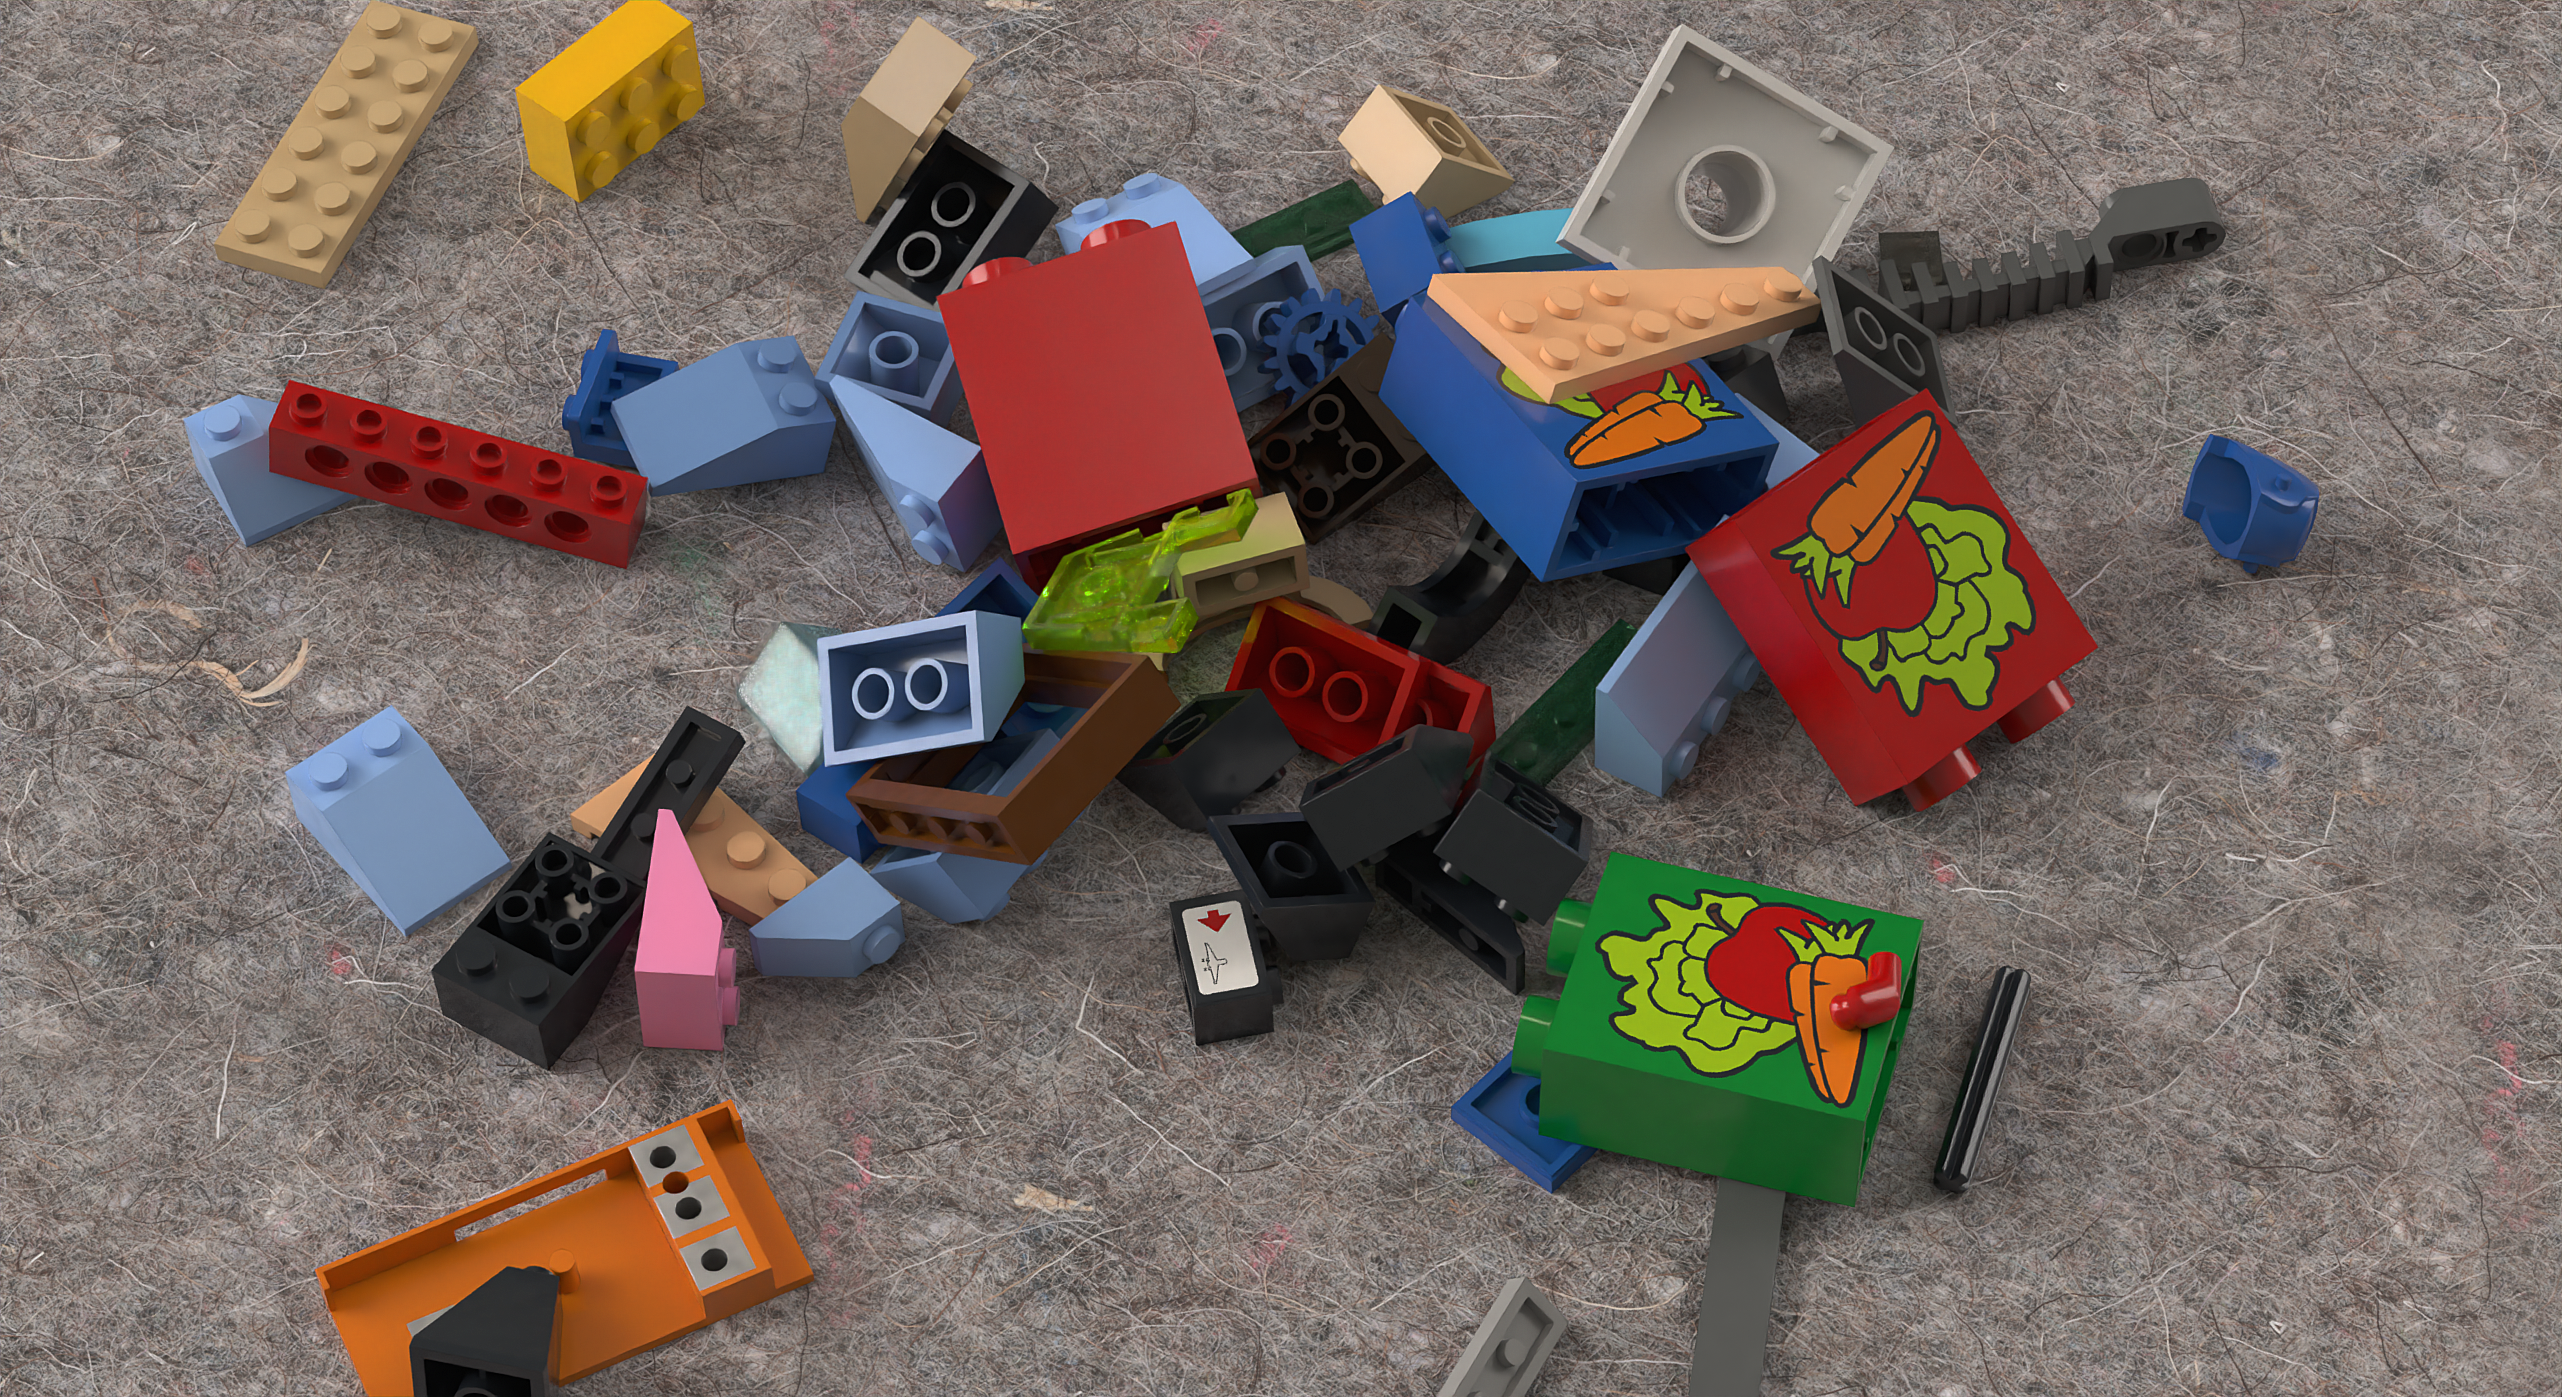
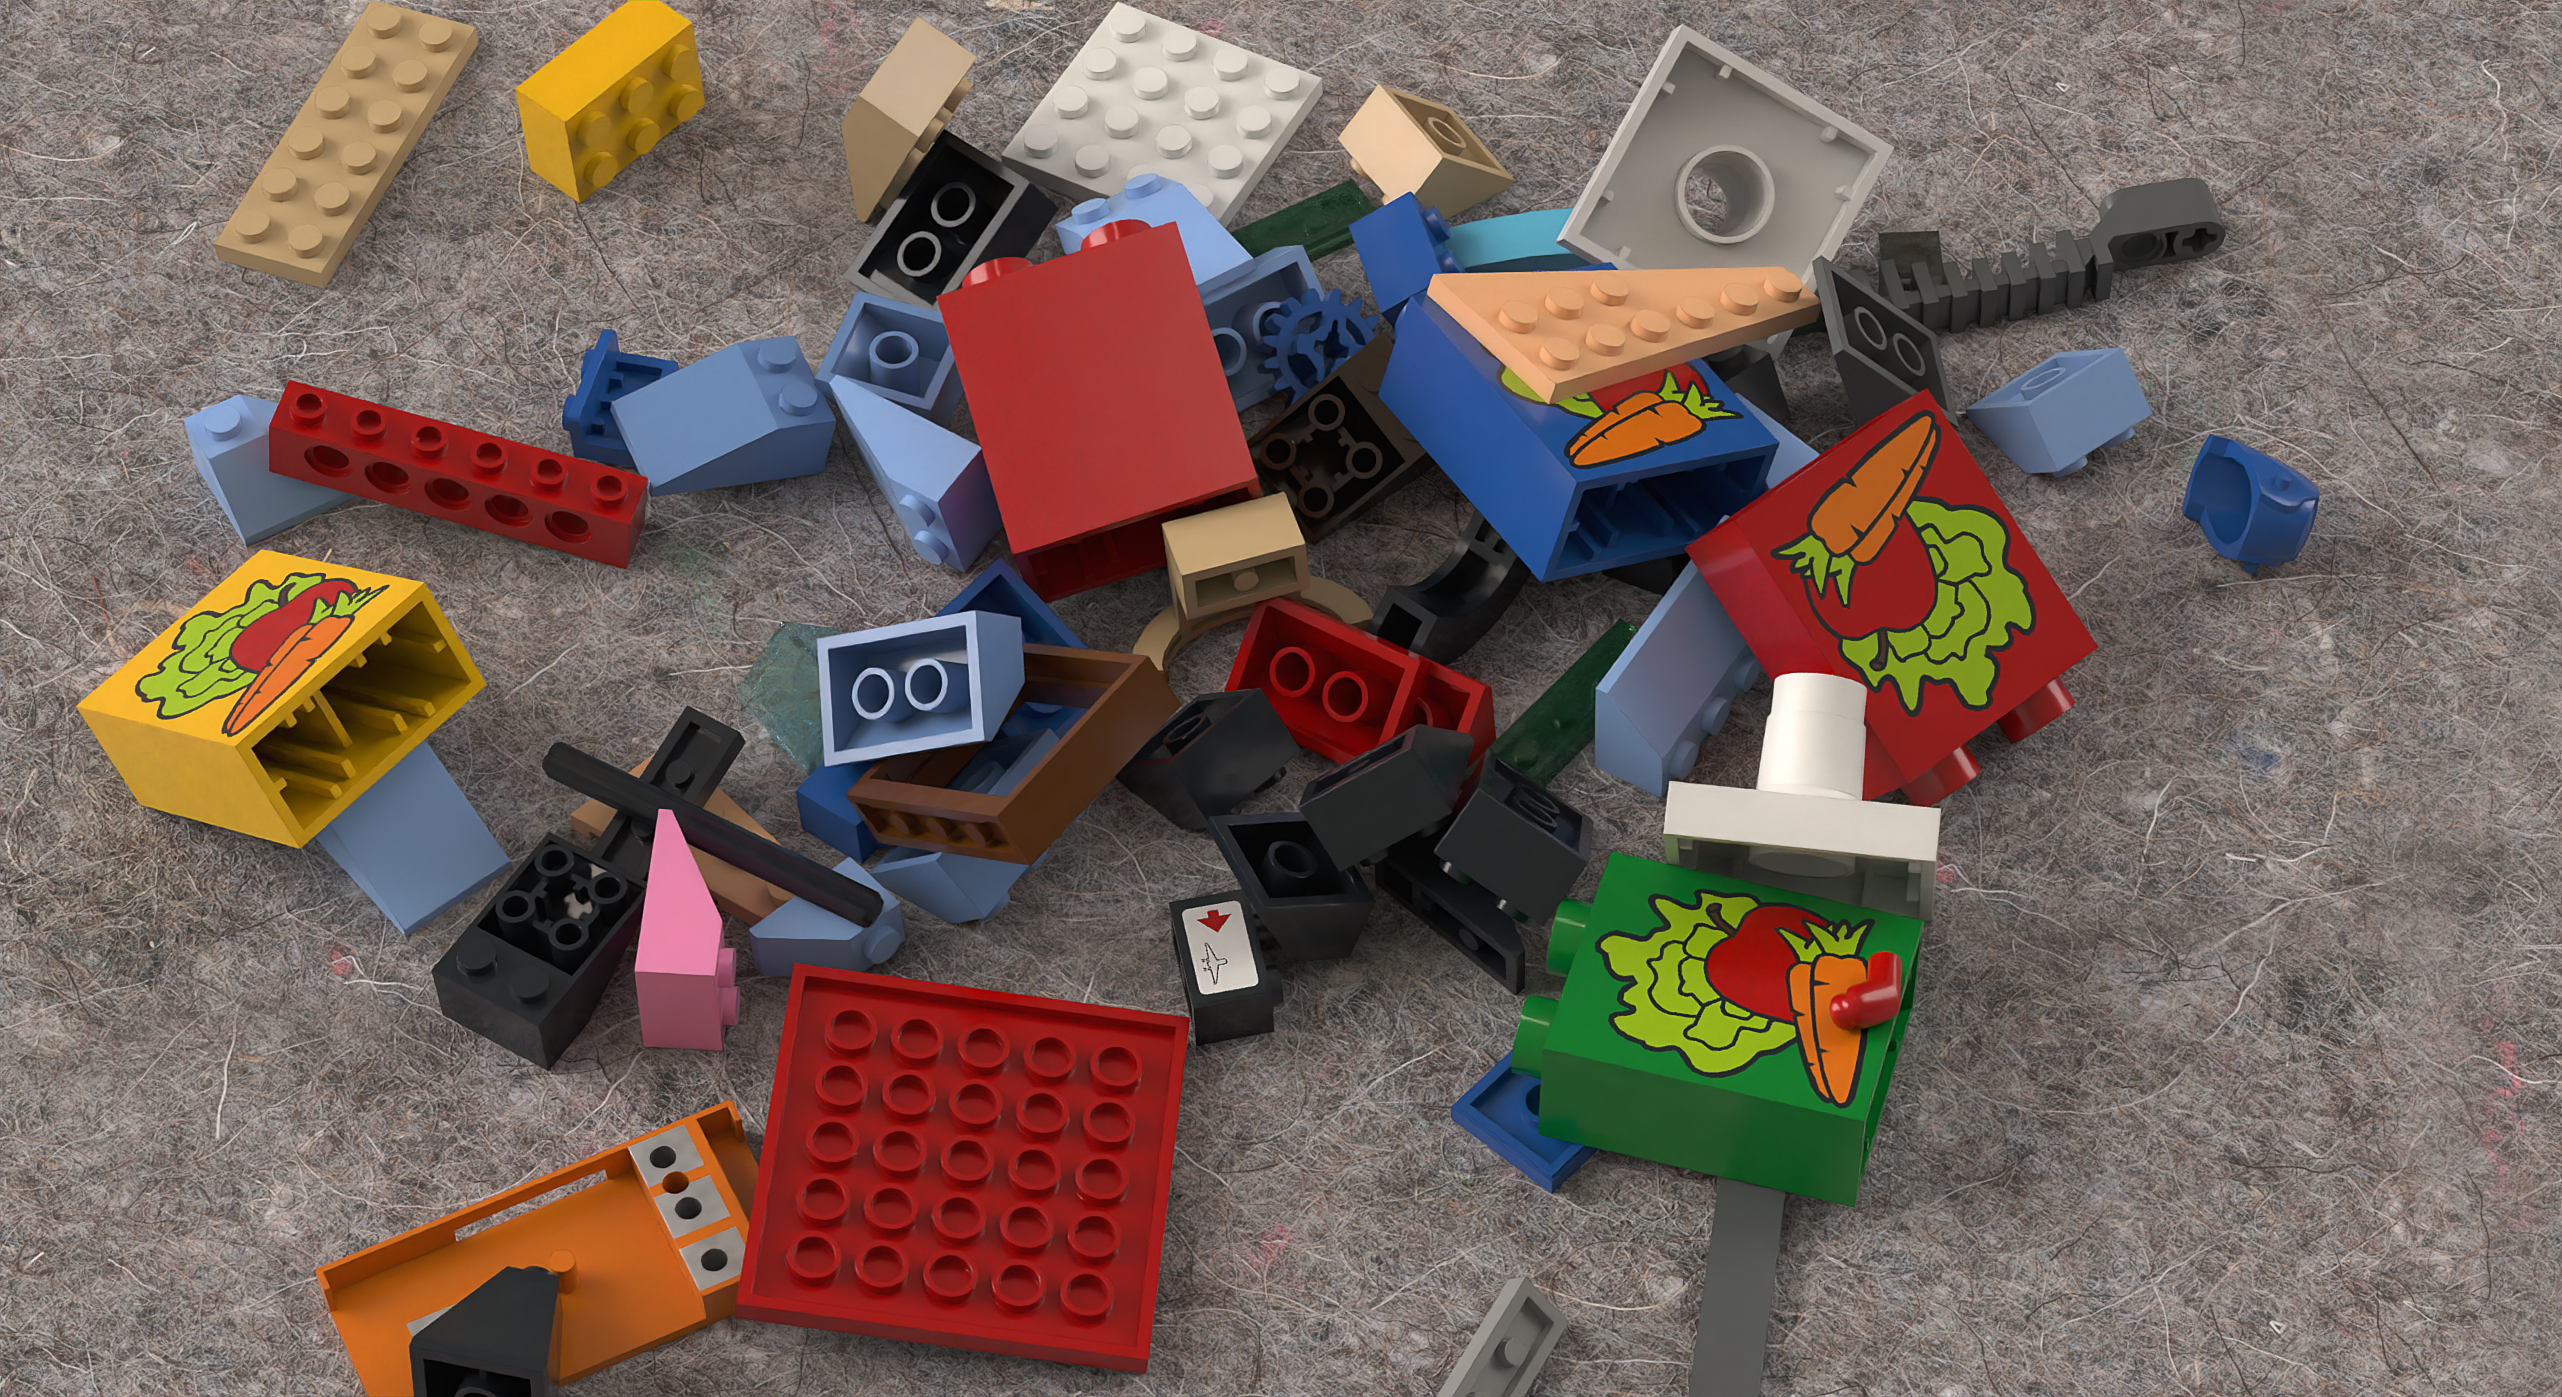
clear neon green wing [1021,488,1259,653] -> none
black axle [1933,965,2031,1194] -> none
none -> yellow brick [76,549,487,849]
none -> black axle [542,742,884,928]
none -> red plate [735,963,1190,1374]
none -> white plate [1001,2,1323,228]
none -> white piece [1663,673,1941,921]
none -> light blue slope [1964,348,2153,478]

